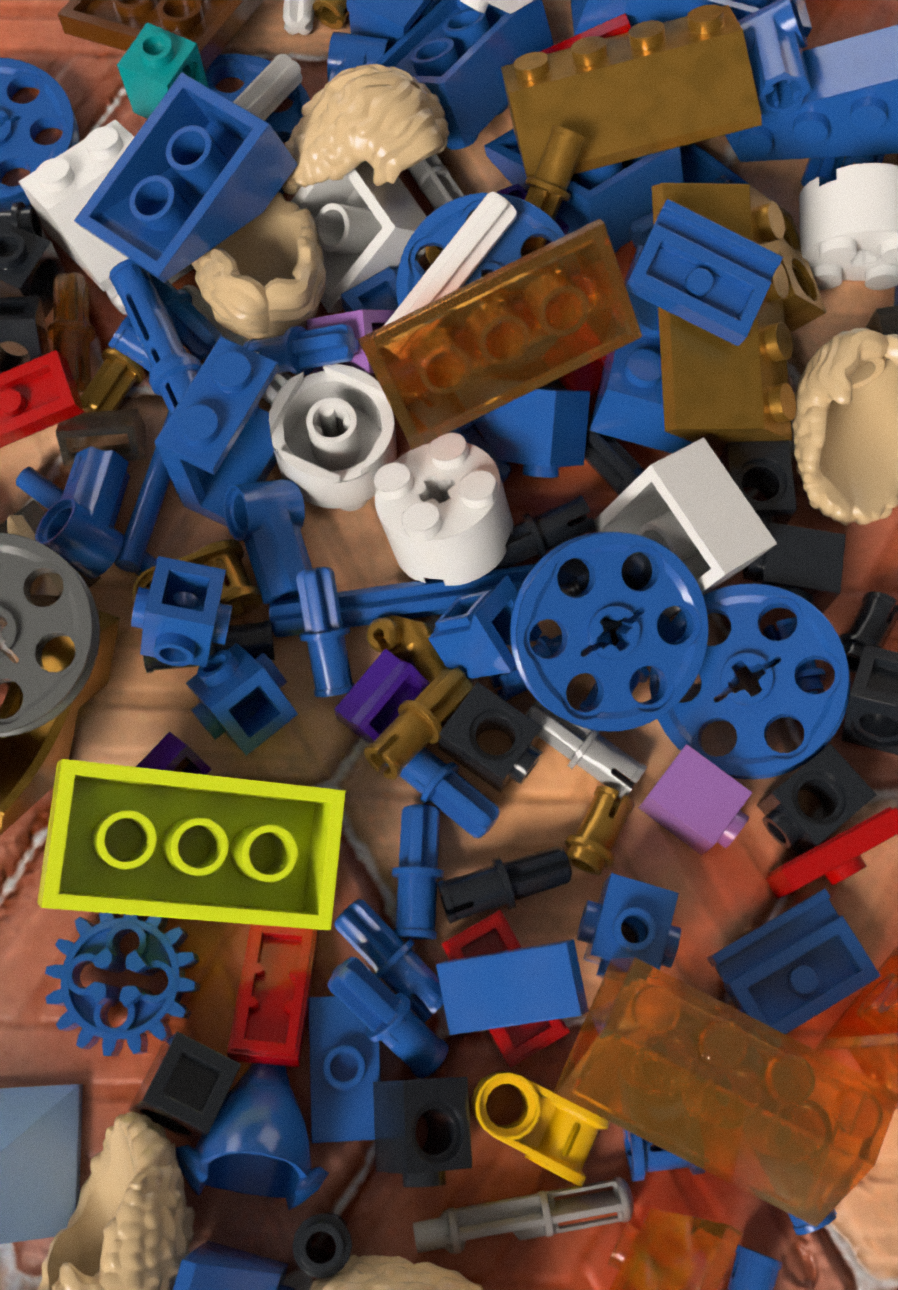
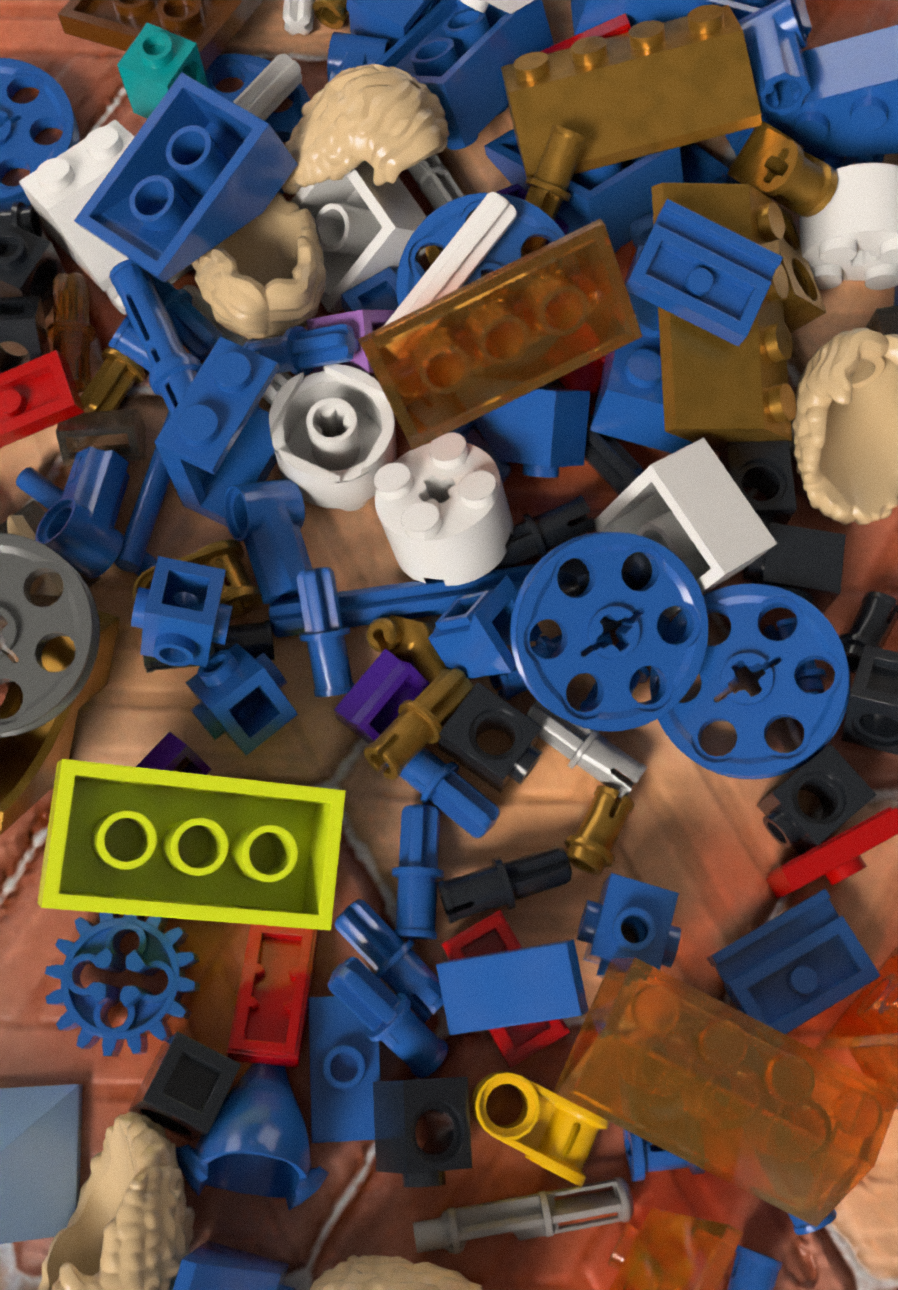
black pin [292,1212,352,1278] -> none
medium lavender brick [638,744,752,856] -> none
none -> pearl gold piece [727,121,838,217]

